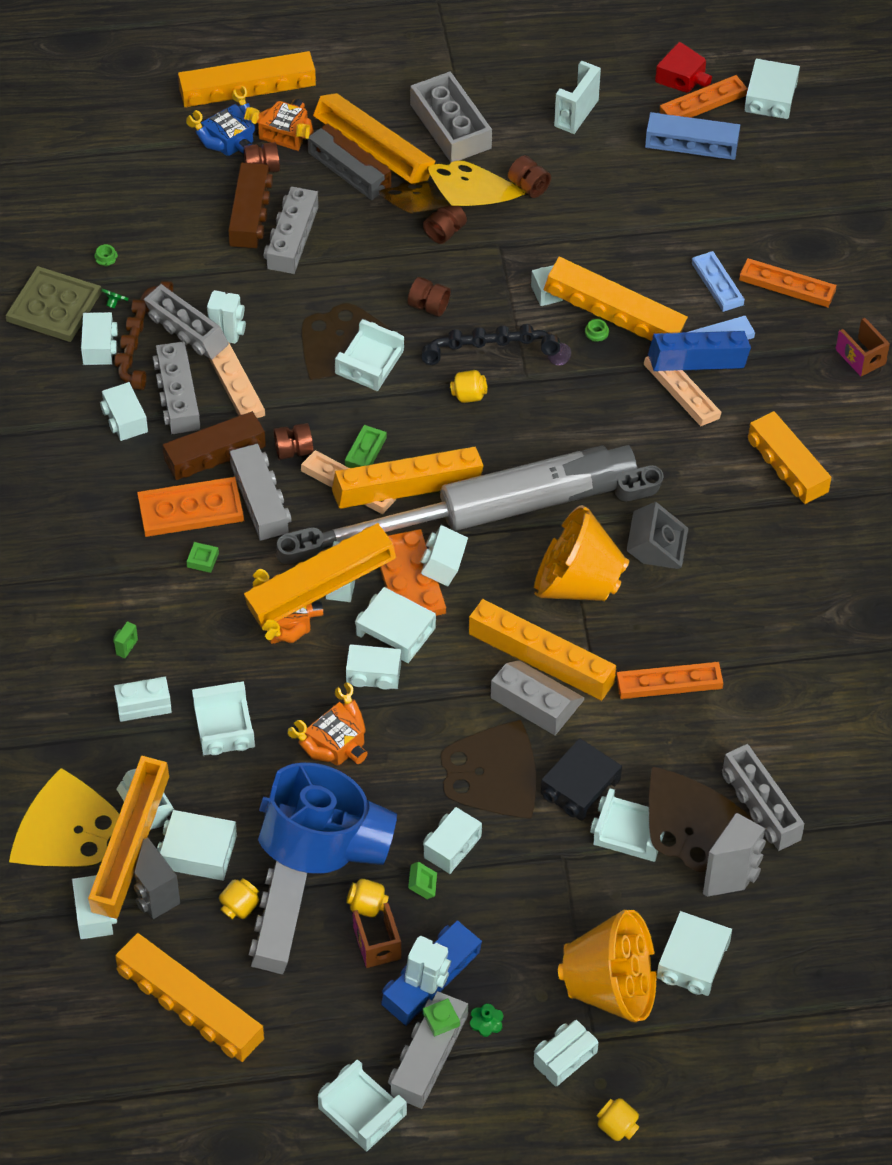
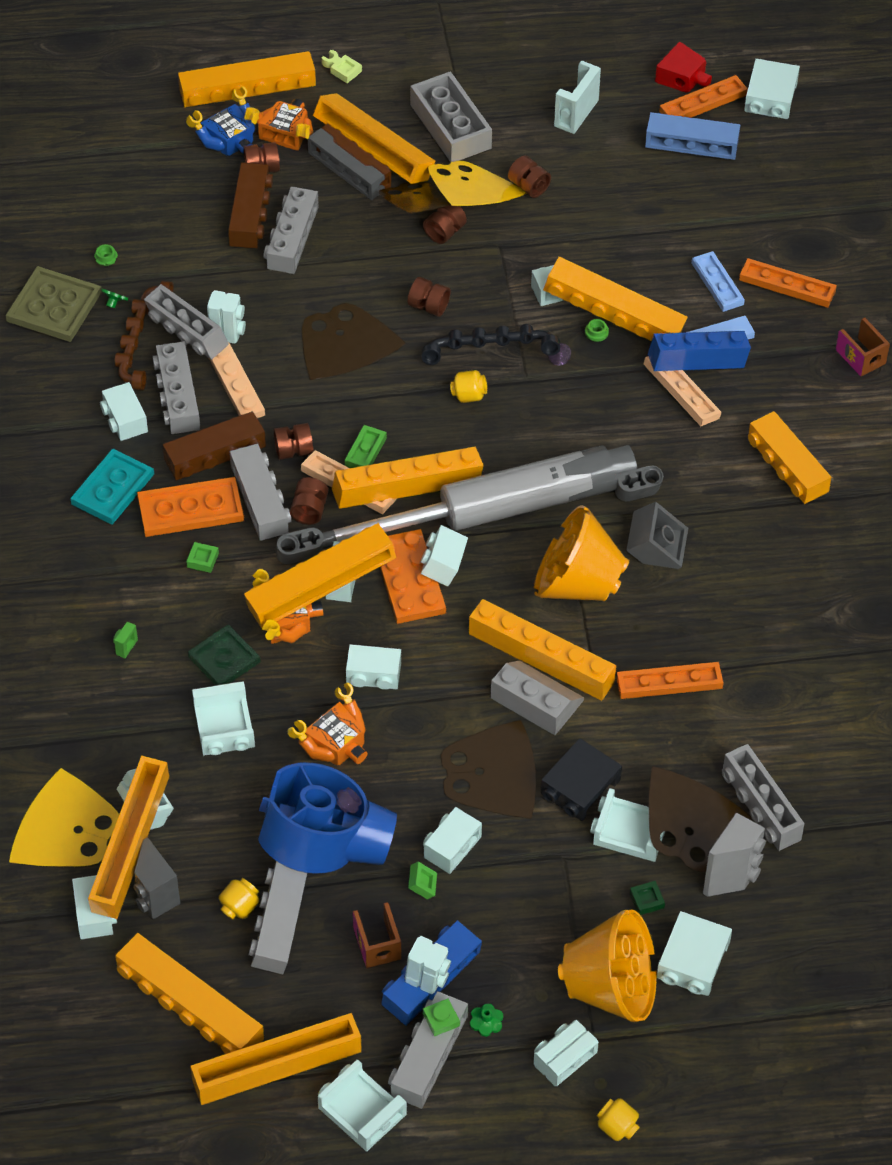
light aqua brick [81,312,118,365] -> none
light aqua brick [114,676,172,722] -> none
light aqua brick [157,810,237,881] -> none
light aqua panel [335,319,404,391] -> none
yellow head [346,878,389,918] -> none
light aqua panel [355,587,436,663] -> none
none -> teal plate [70,449,154,525]
none -> clear green plate [188,624,261,686]
none -> light orange brick [191,1013,361,1105]
none -> copper wheel [290,477,328,525]
none -> yellowish green plate [321,50,362,83]
none -> clear purple plate [337,788,362,813]
none -> dark green plate [630,881,665,915]

